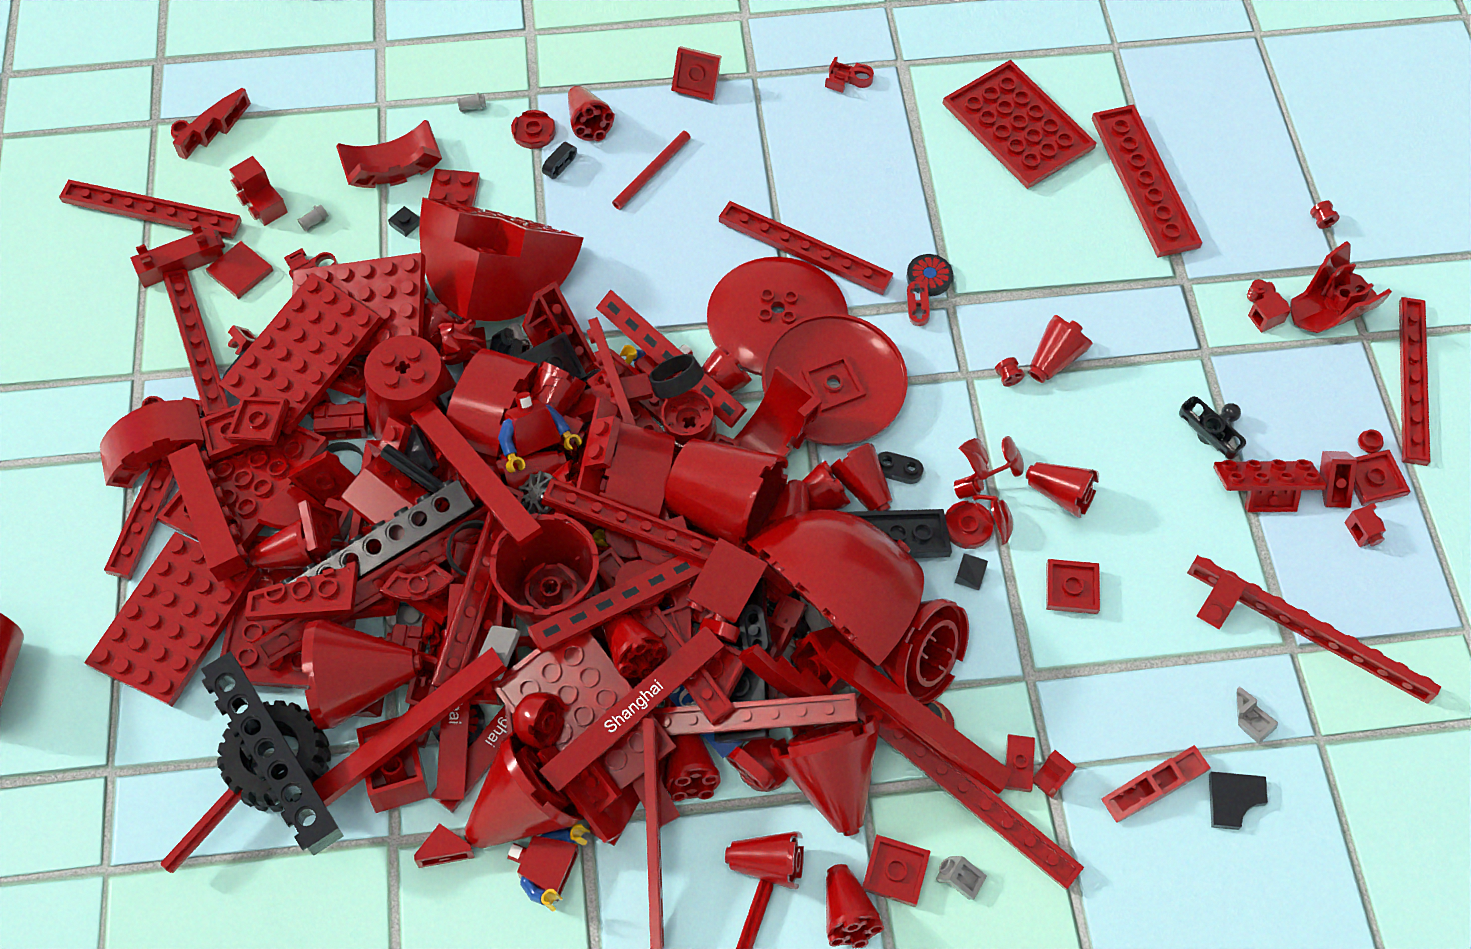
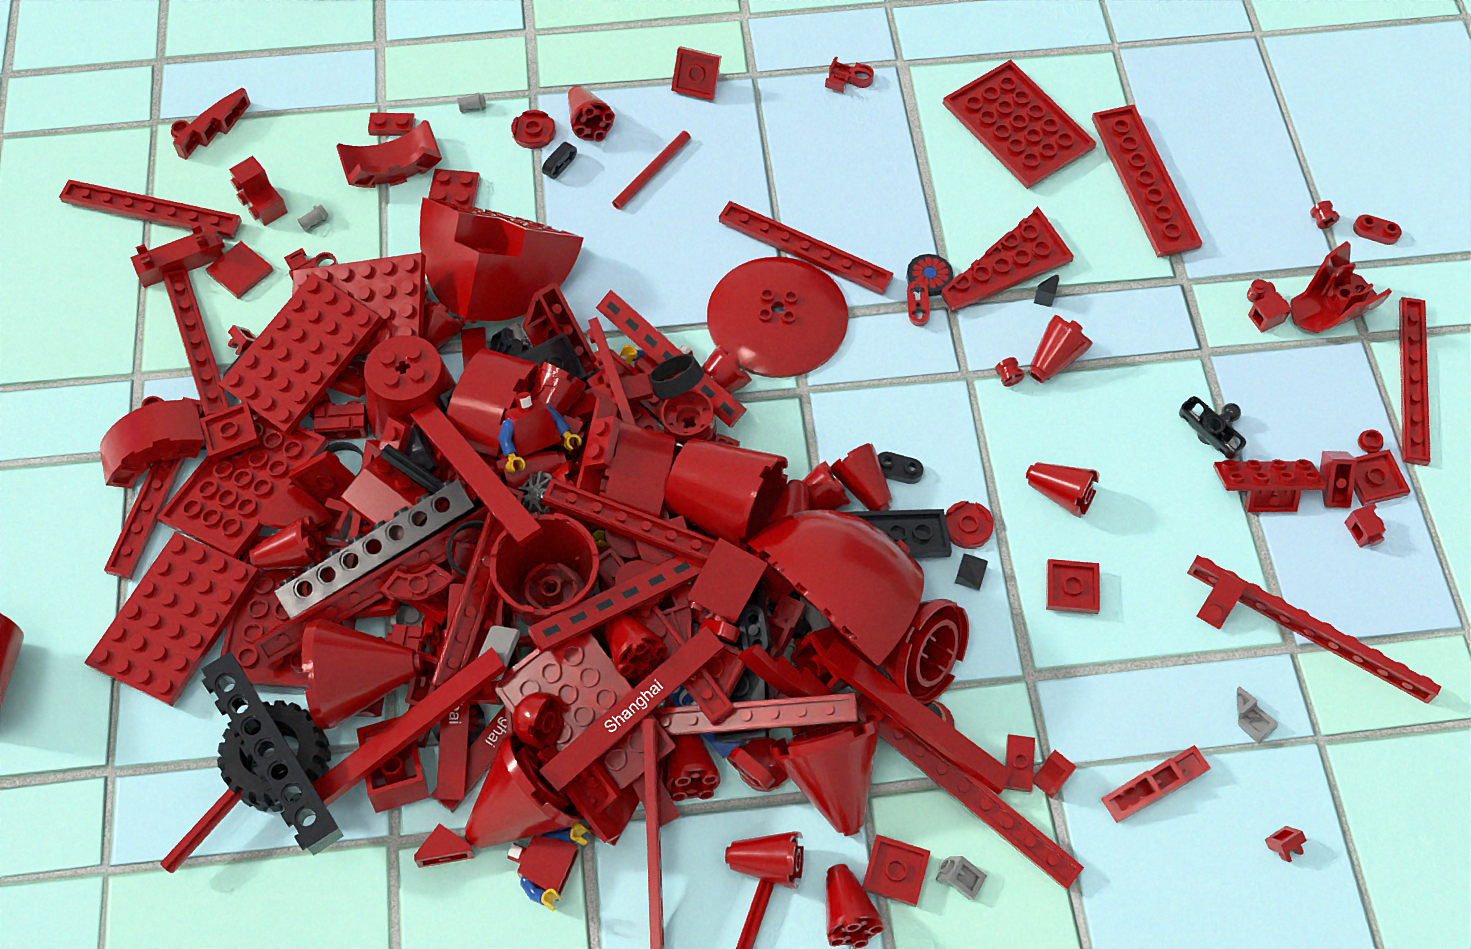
red brick [167,443,249,582] -> none
red plate [226,396,290,445] -> none
red wing [245,561,359,621] -> none
red tile [298,500,340,557] -> none
black plate [388,206,420,237] -> none
red hair [430,319,485,365] -> none
red panel [734,366,822,463] -> none
red dish [761,313,908,446] -> none
red plant [954,436,1024,545] -> none
black tile [1209,771,1268,830] -> none
none -> red plate [368,112,416,136]
none -> red wing [941,206,1074,312]
none -> black slope [1034,274,1060,307]
none -> red tile [1264,826,1307,863]
none -> red plate [1353,214,1402,245]

